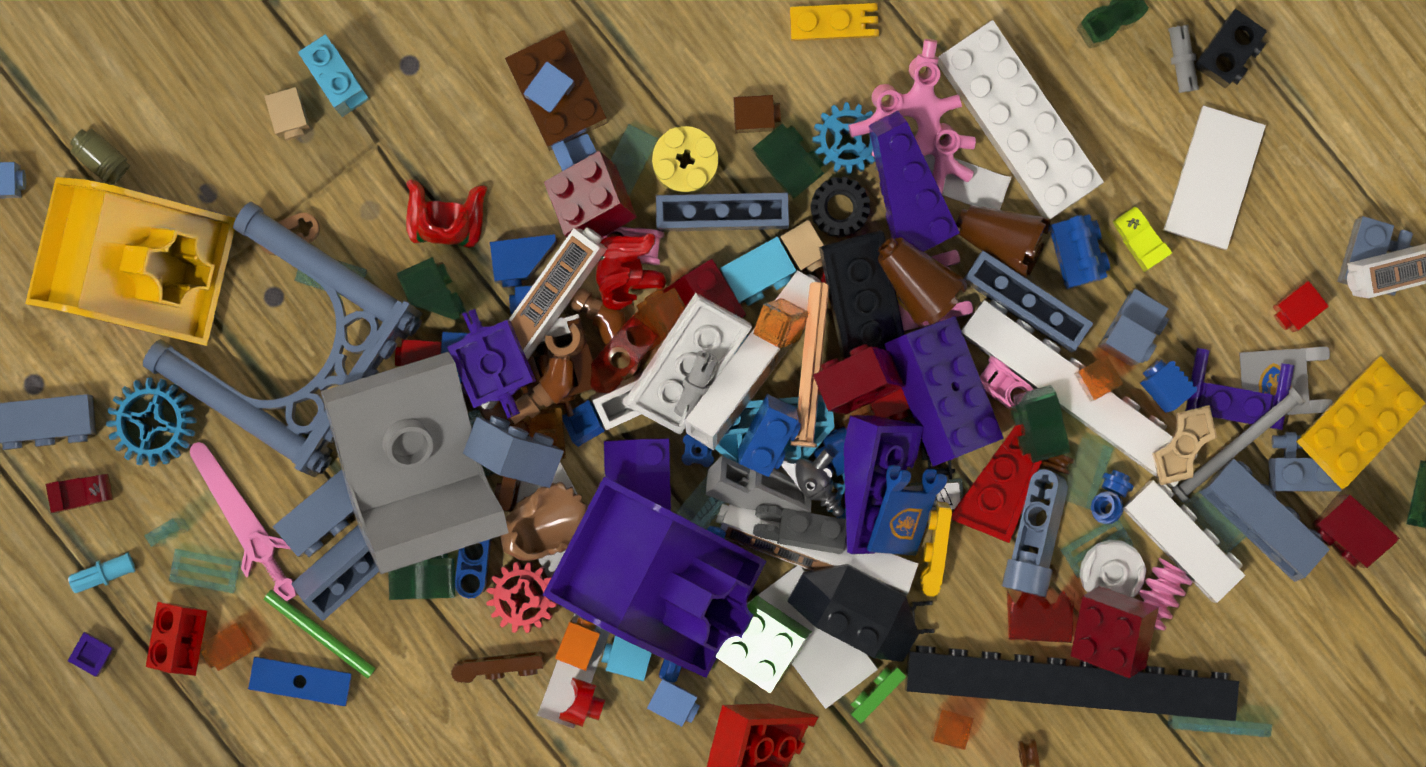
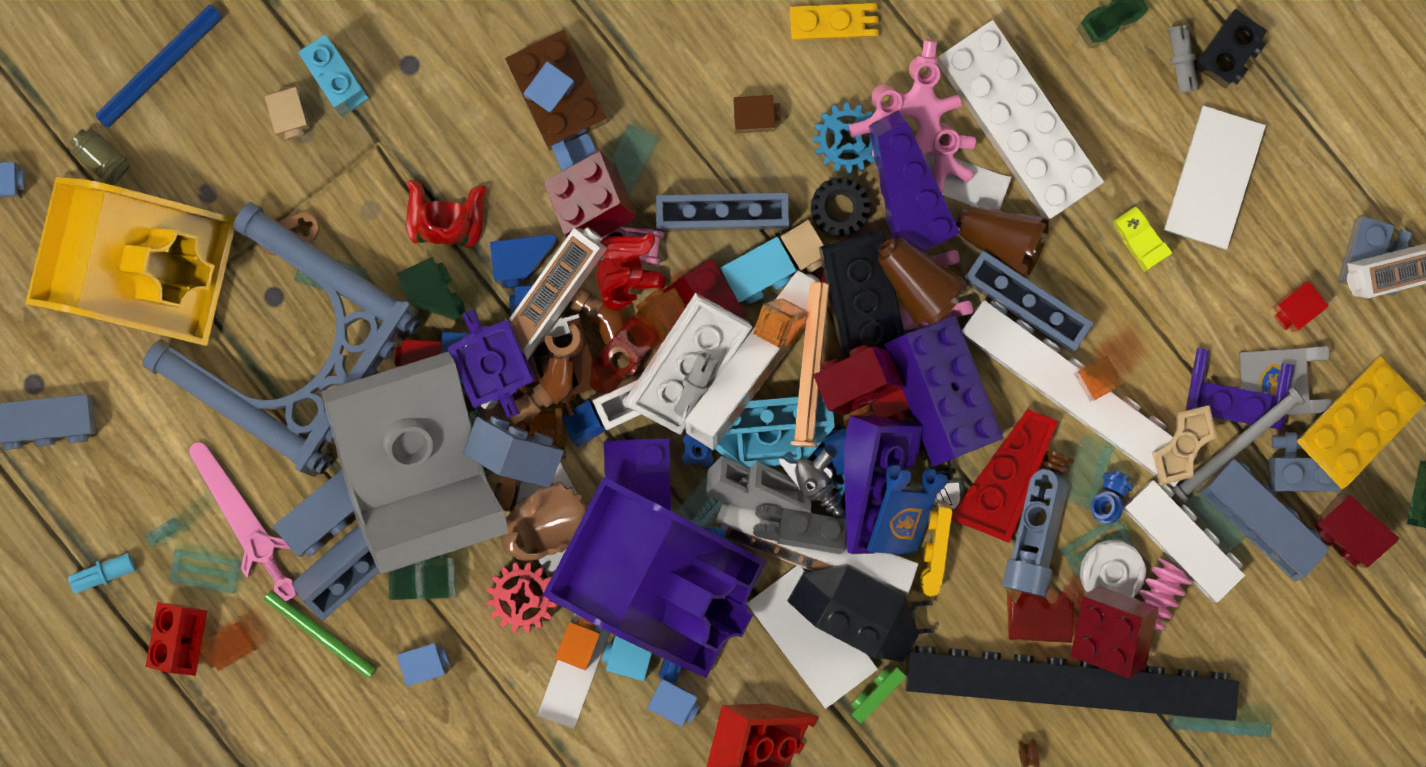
dark red leg [45,474,113,513] -> none
dark purple plate [68,632,114,677] -> none
dark azure gear [106,378,197,467] -> none
blue tile [248,656,352,707] -> none
reddish brown hinge [451,651,544,683] -> none
blue beam [455,539,492,599] -> none
red piece [559,677,605,727] -> none
light yellow brick [652,126,718,195] -> none
brick [715,595,812,693] -> none
blue brick [737,394,801,477] -> none
clear green brick [751,123,824,200] -> none
clear orange brick [931,707,974,750] -> none
bright pink piece [979,356,1035,413] -> none
clear green brick [1010,385,1070,463] -> none
blue brick [1049,214,1110,290] -> none
sand blue brick [1098,289,1169,366] -> none
blue brick [1140,359,1197,413] -> none
none -> blue axle [95,5,222,127]
none -> medium blue brick [397,642,450,687]

